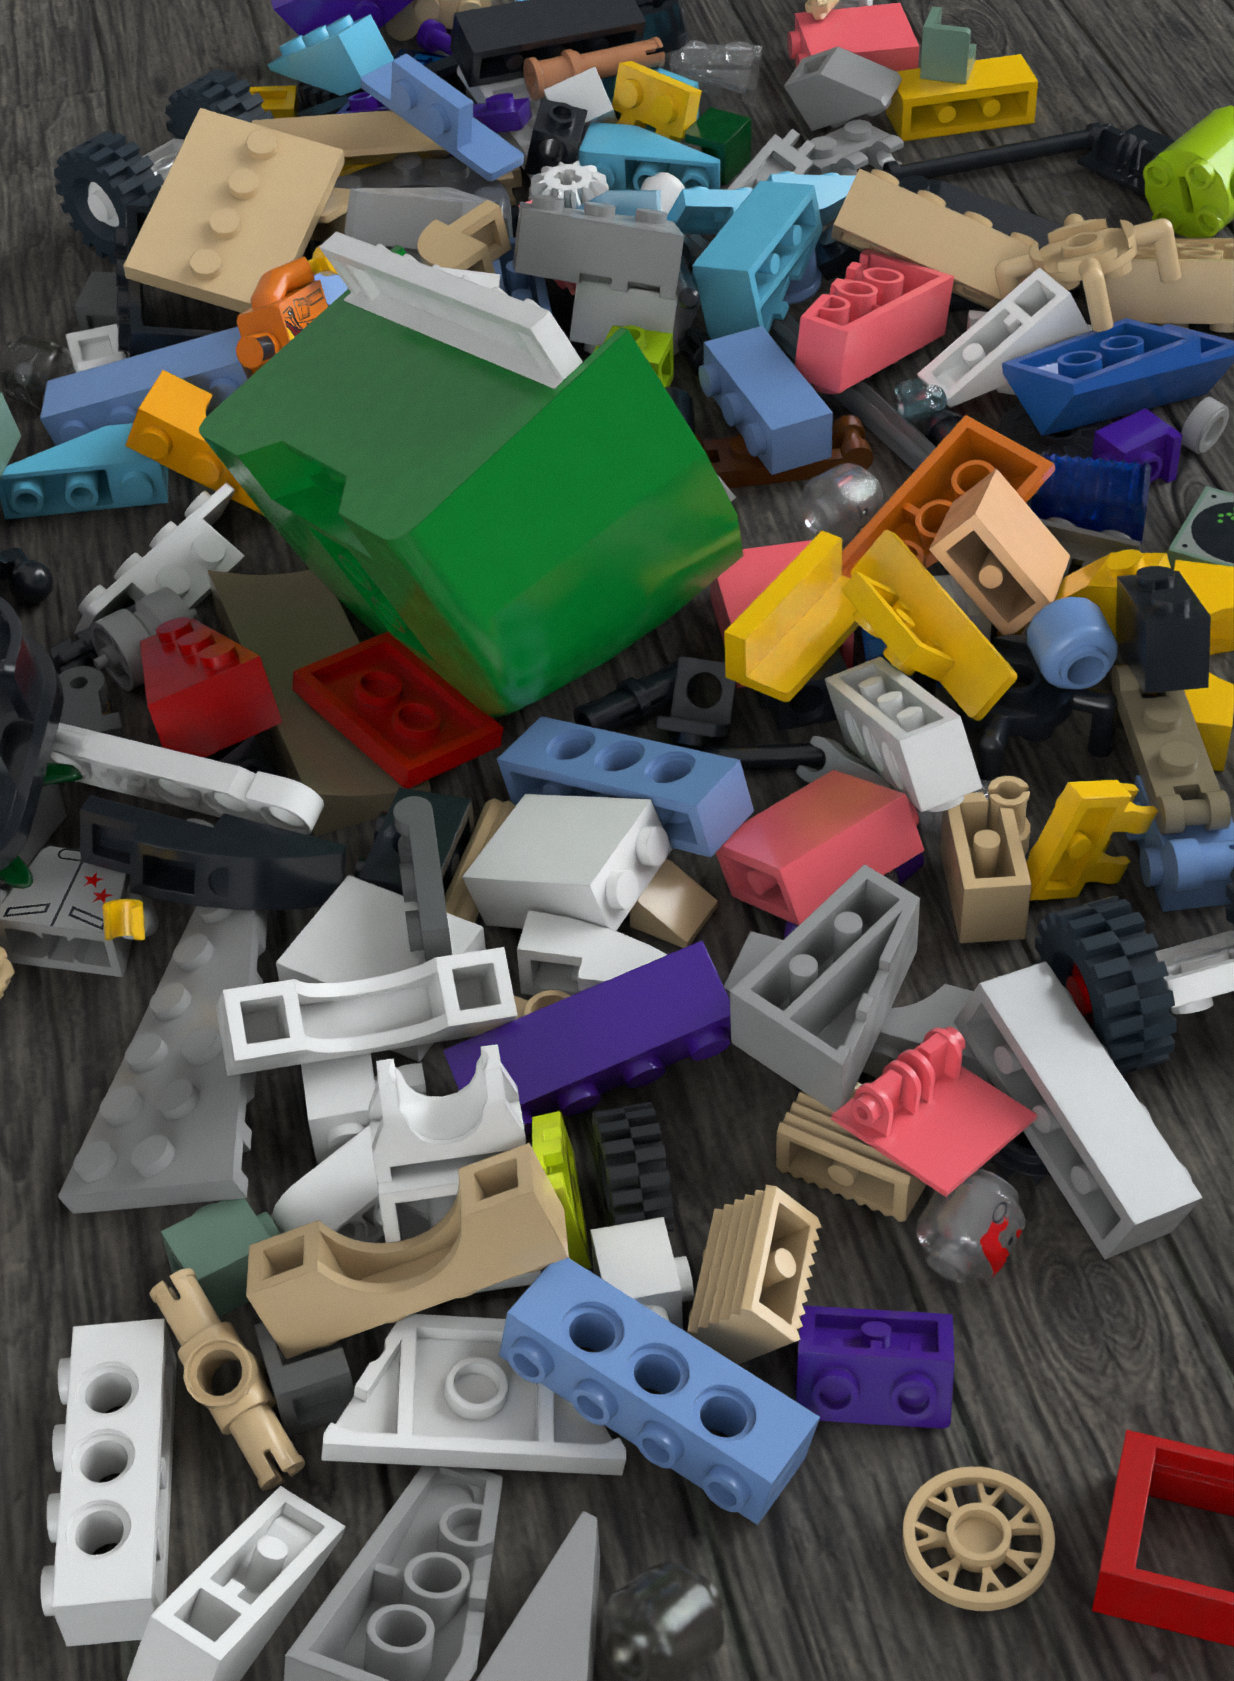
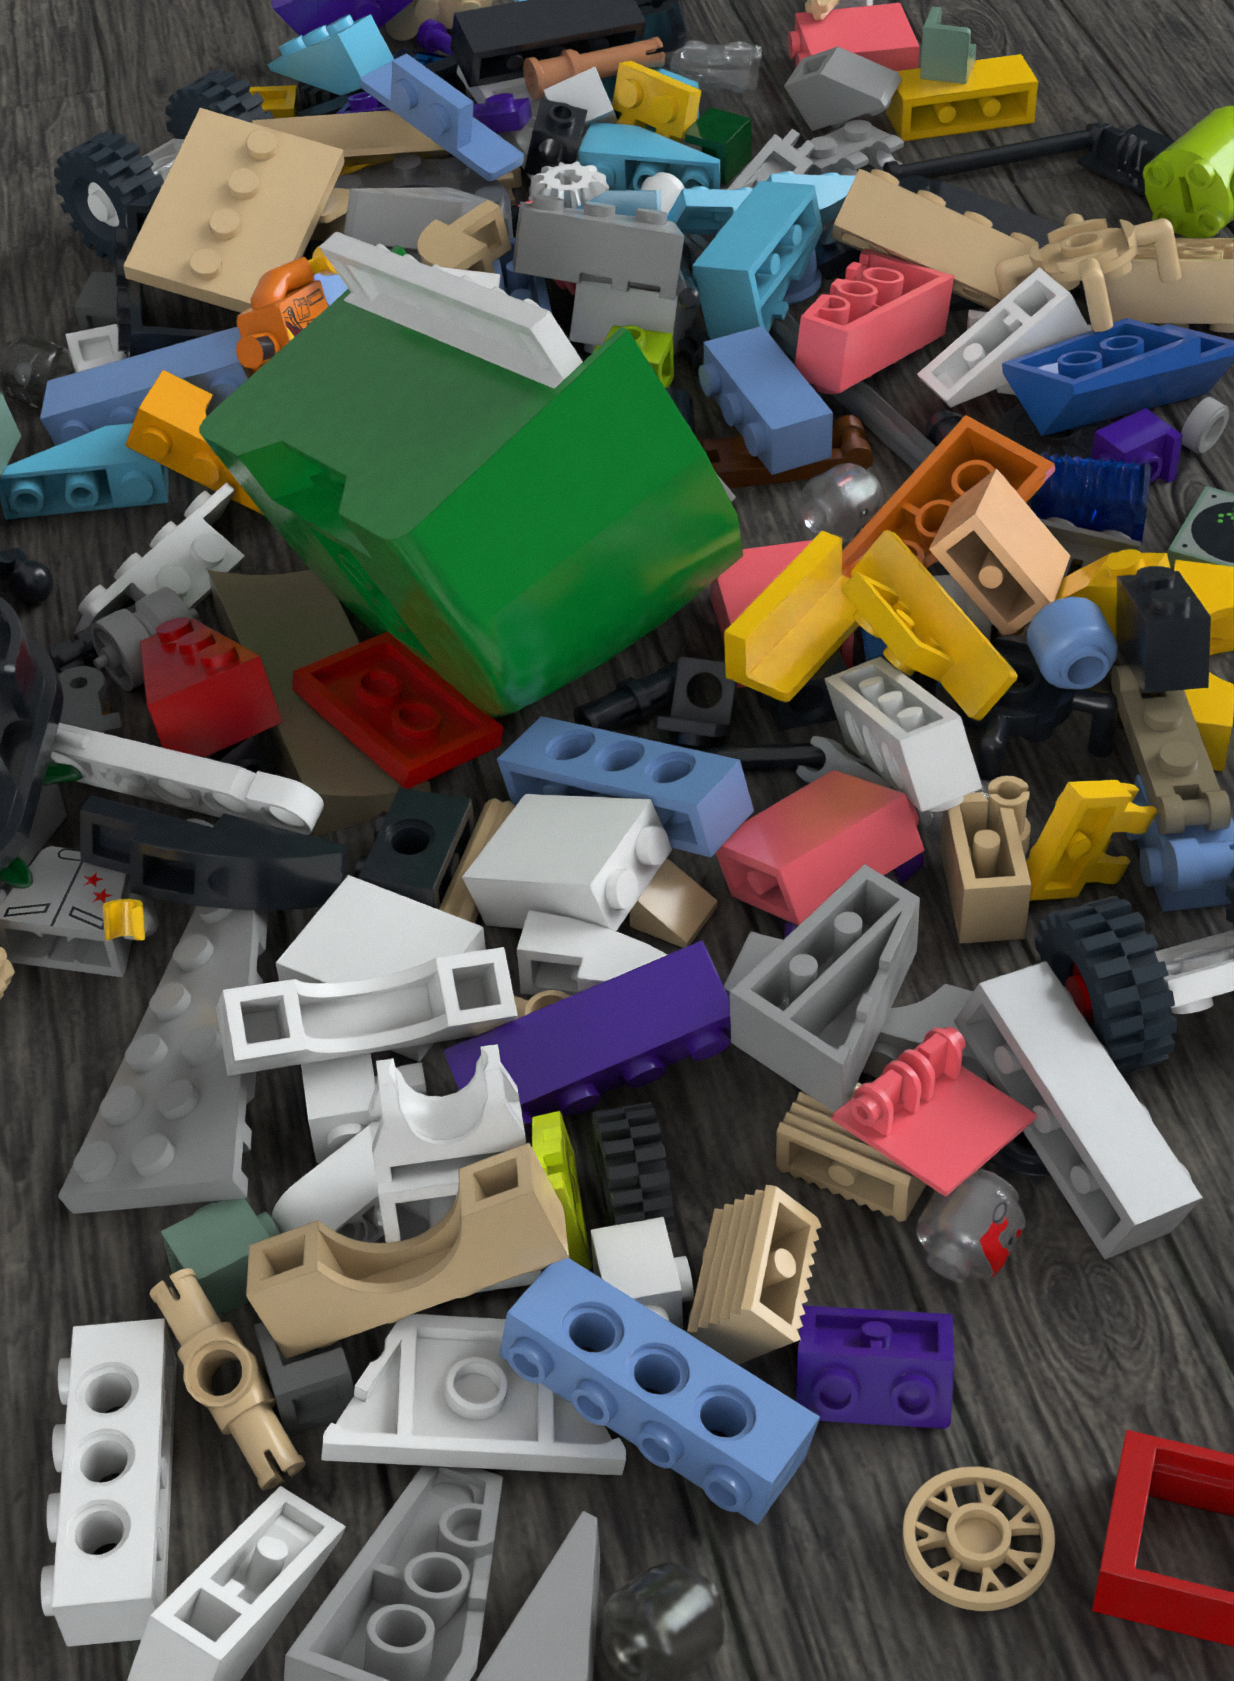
dark grey plate [393,796,452,962] -> none
clear light blue arm [894,378,947,423] -> none

